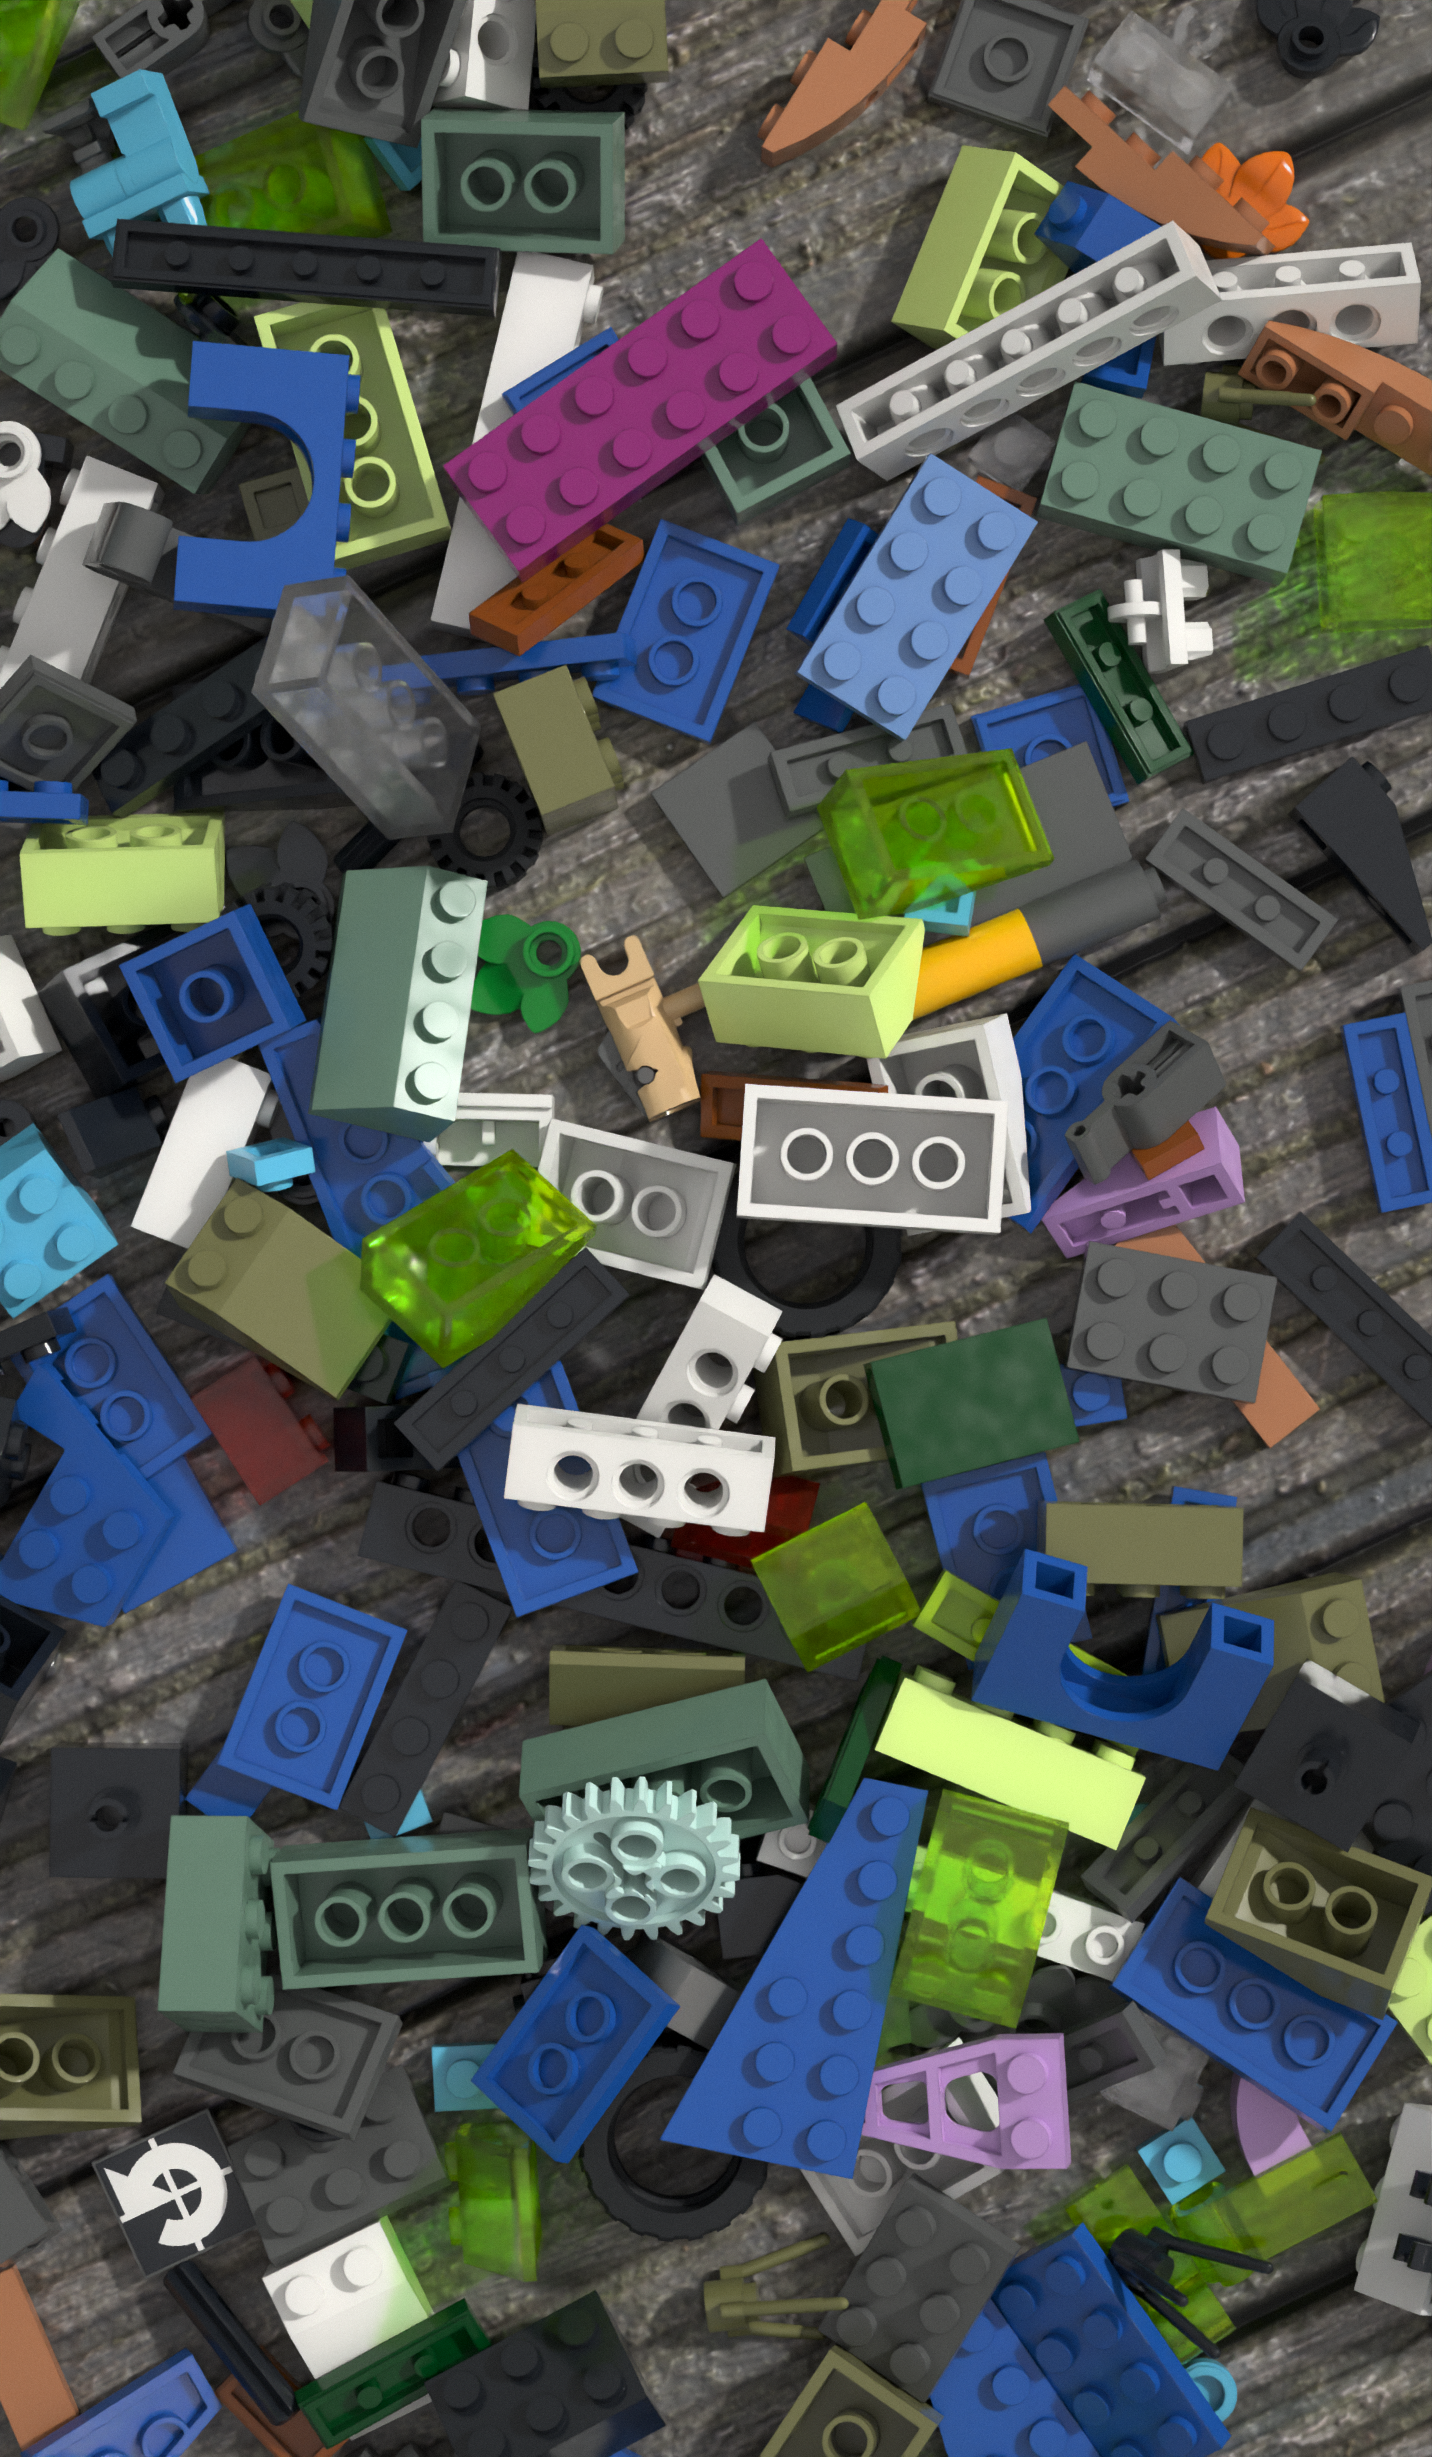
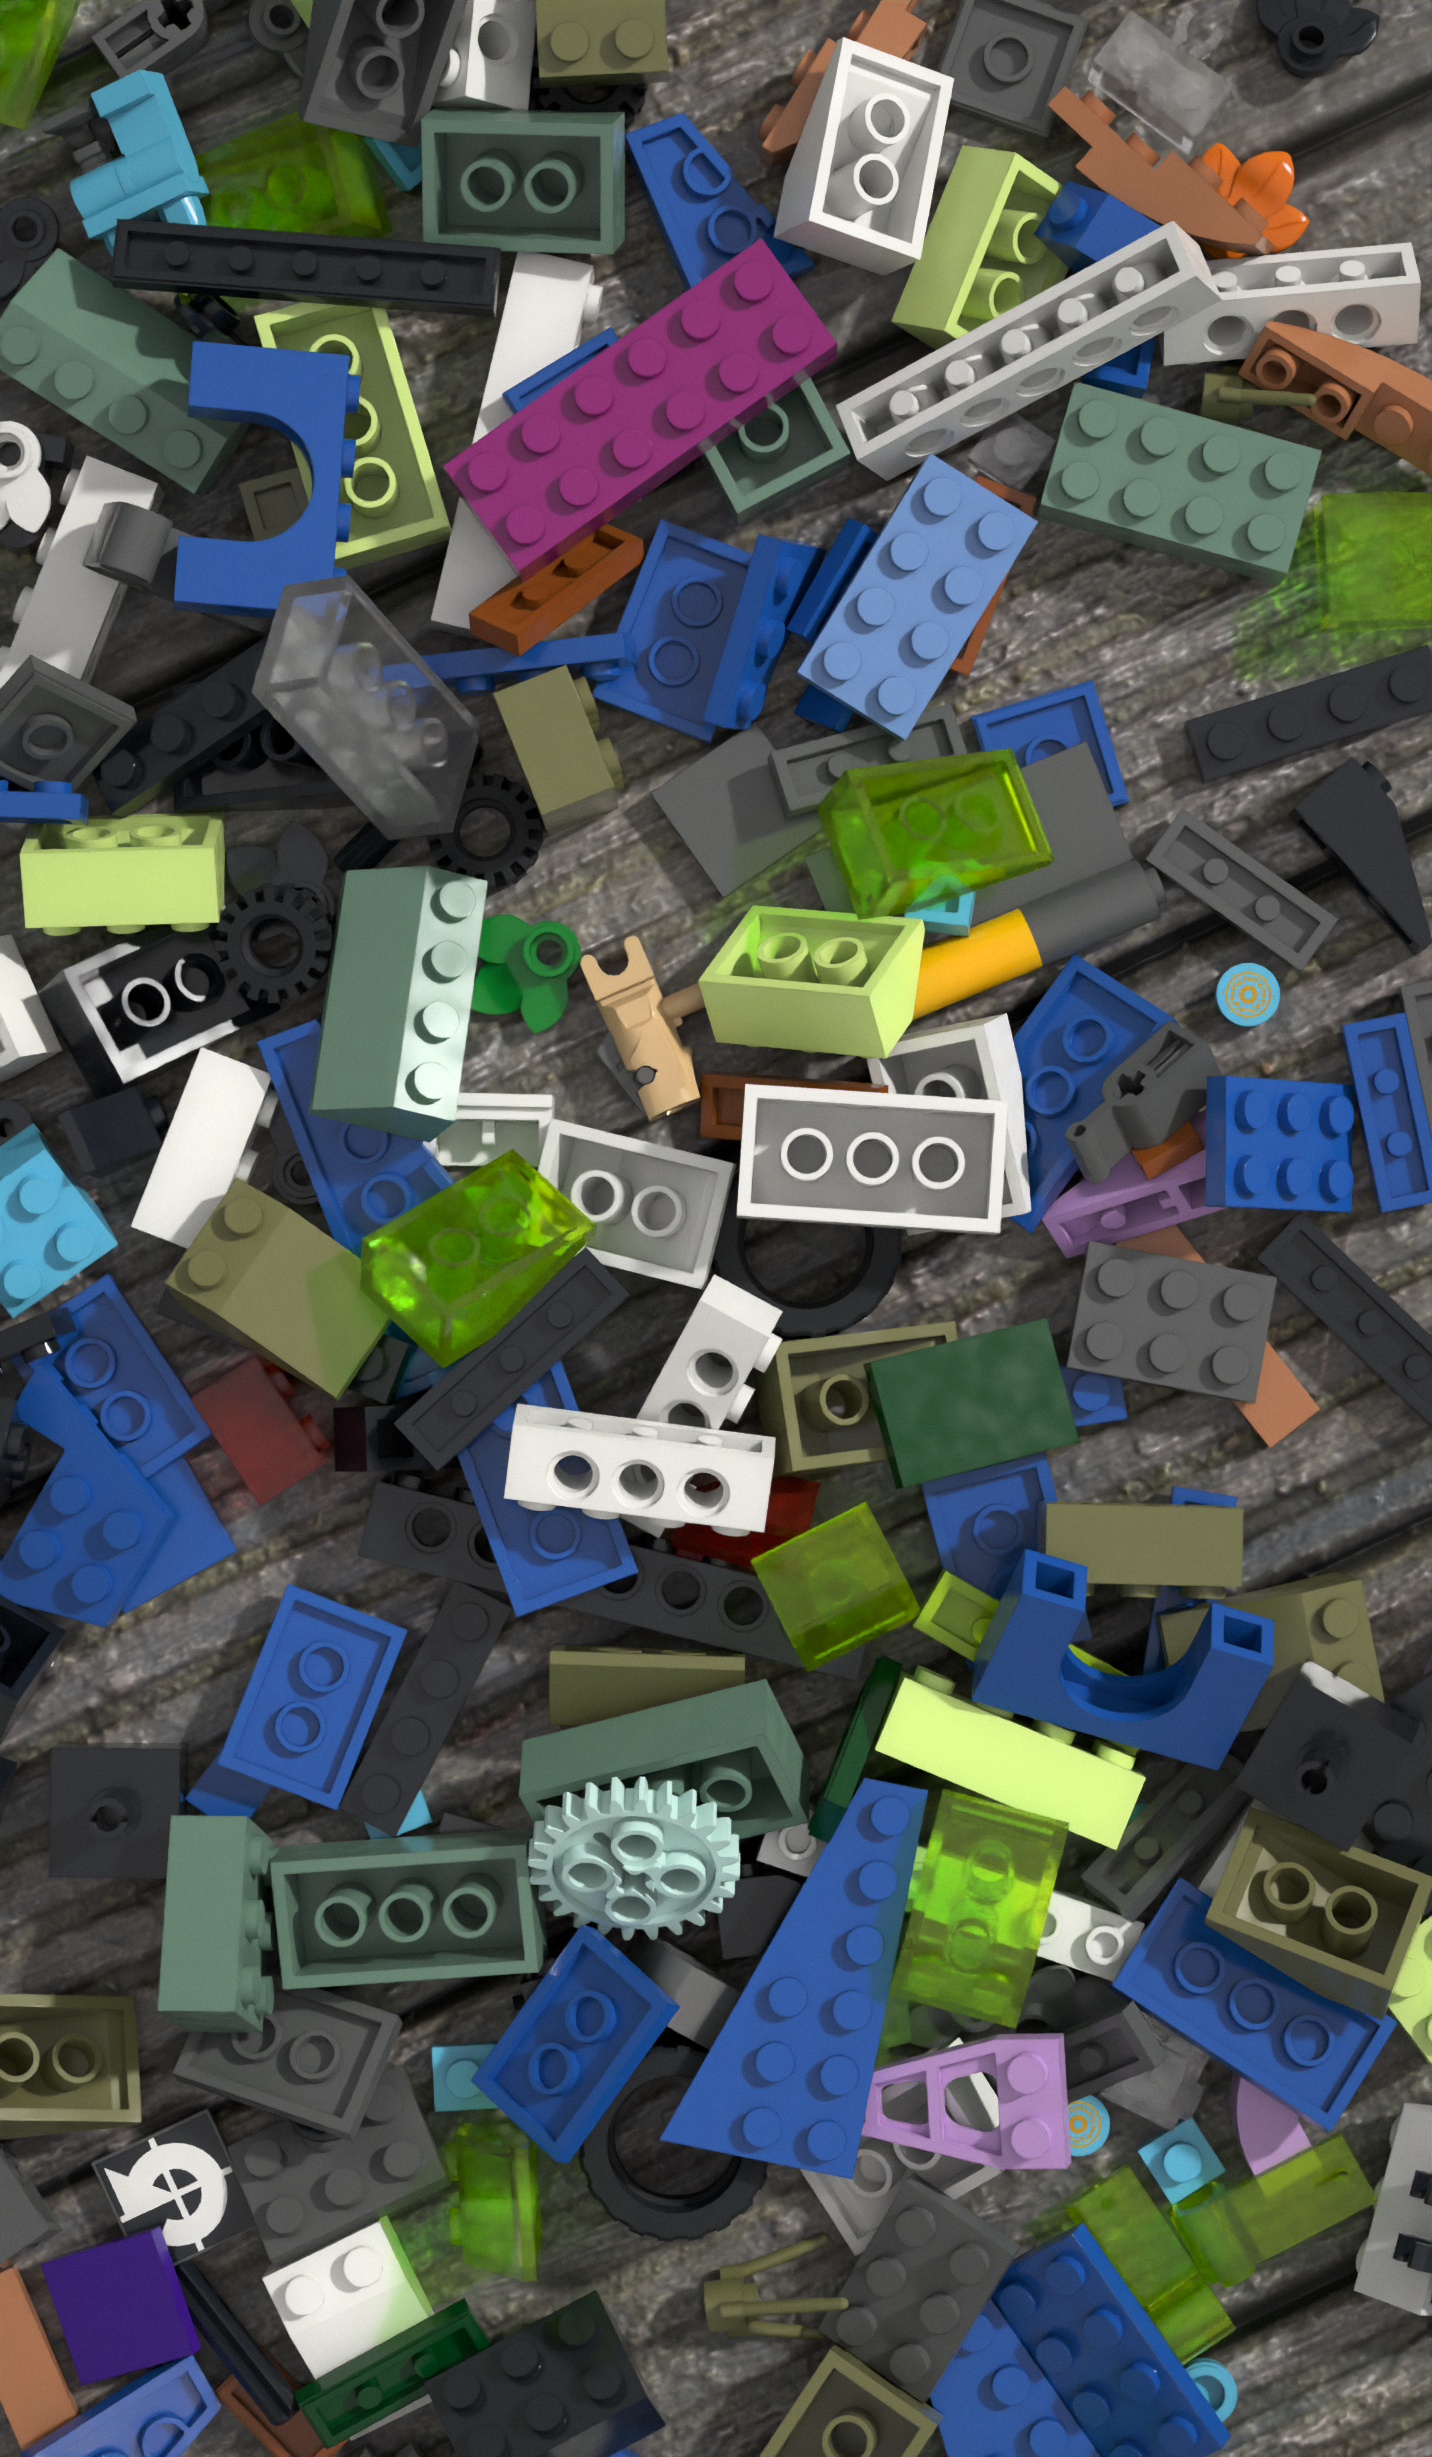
blue brick [119,904,306,1083] -> none
medium azure plate [226,1137,315,1192] -> none
dark green tile [1043,589,1195,785] -> none
white hips [1107,549,1213,674] -> none
black plant [1107,2226,1273,2359] -> none
none -> dark purple tile [41,2226,201,2386]
none -> blue wing [625,112,815,291]
none -> blue wing [702,534,827,730]
none -> white slope [774,37,954,276]
none -> medium azure tile [1068,2094,1110,2156]
none -> blue plate [1205,1076,1354,1213]
none -> medium azure tile [1214,963,1280,1028]

